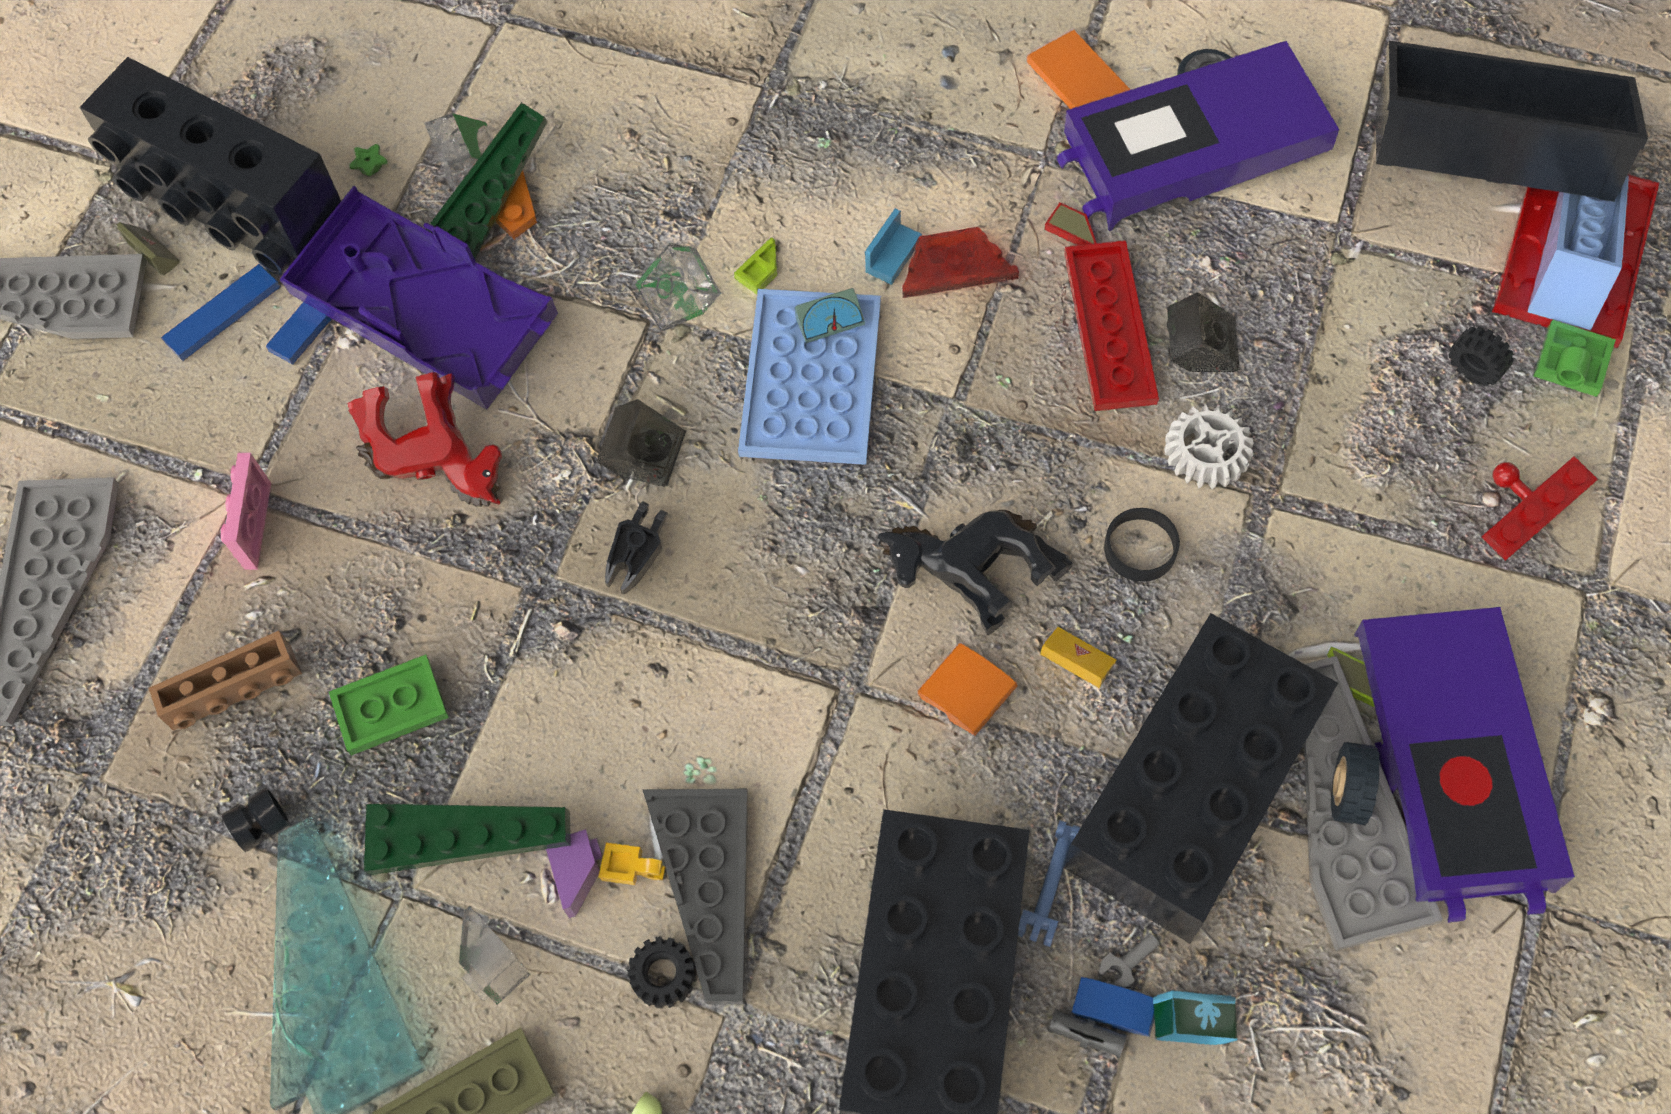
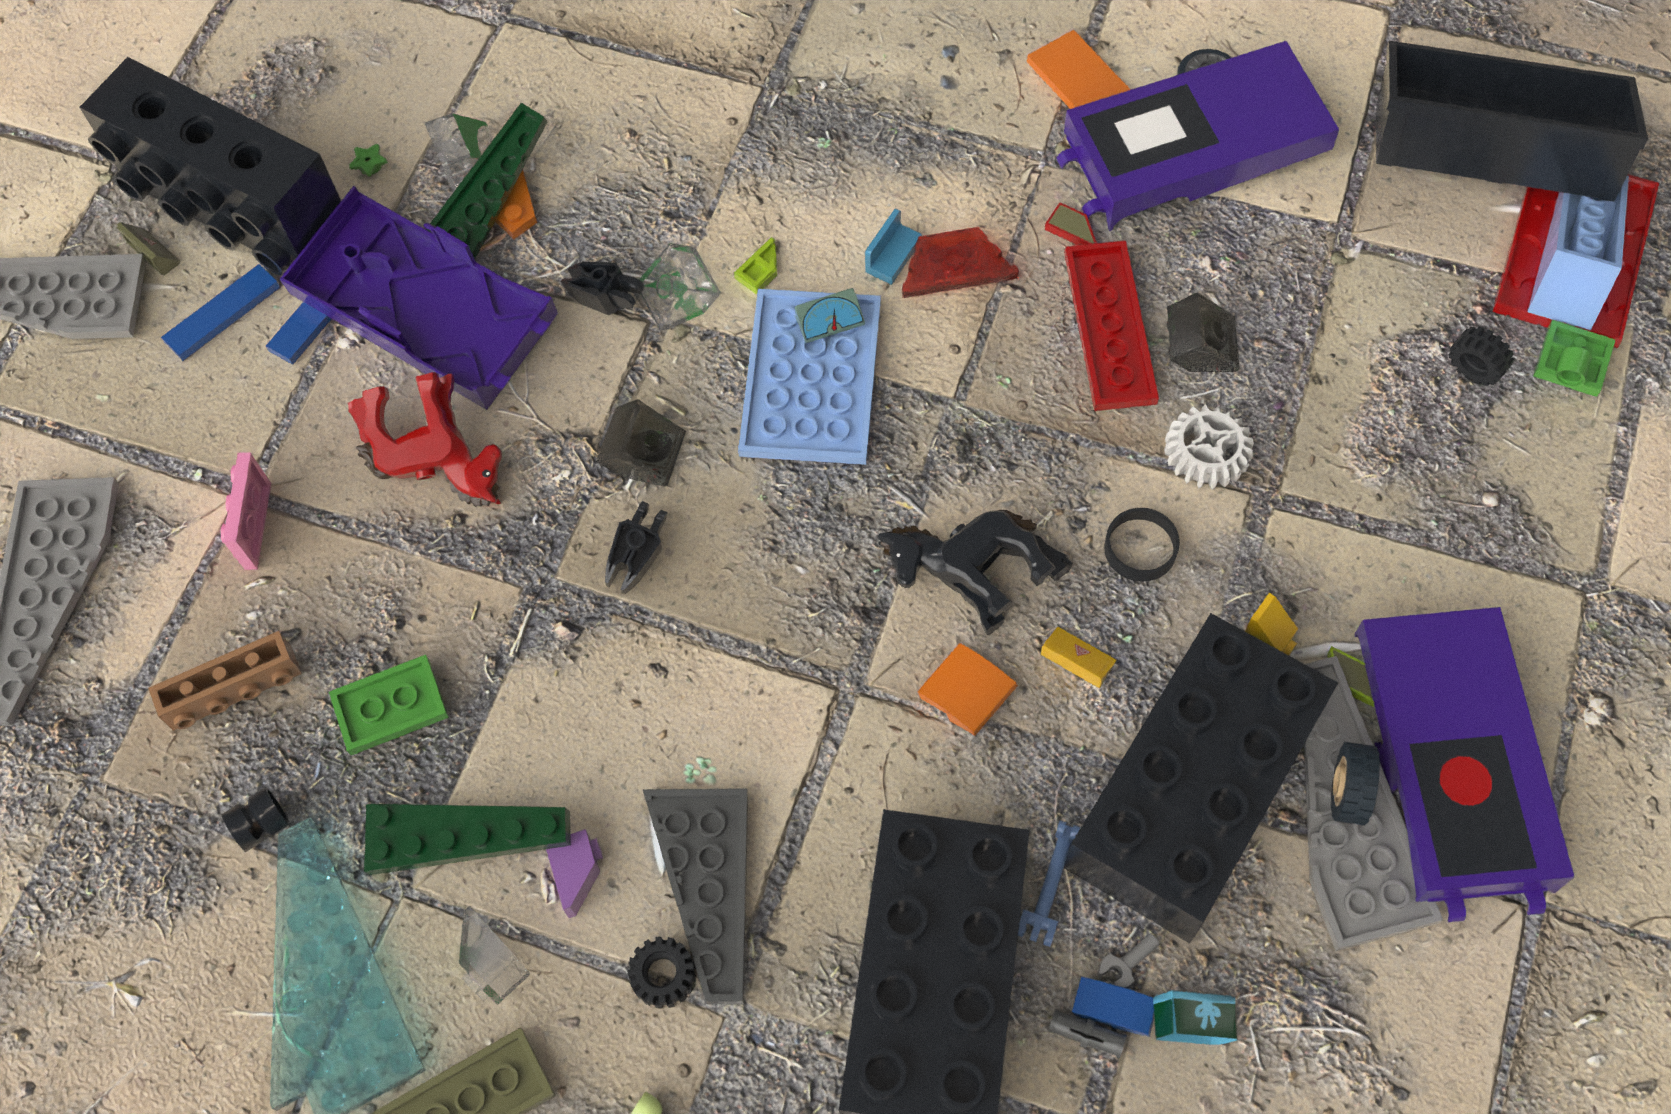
yellow plate [598,842,666,885] -> none
red plate [1481,456,1598,561] -> none
none -> black hinge [560,261,645,315]
none -> yellow slope [1245,593,1298,656]

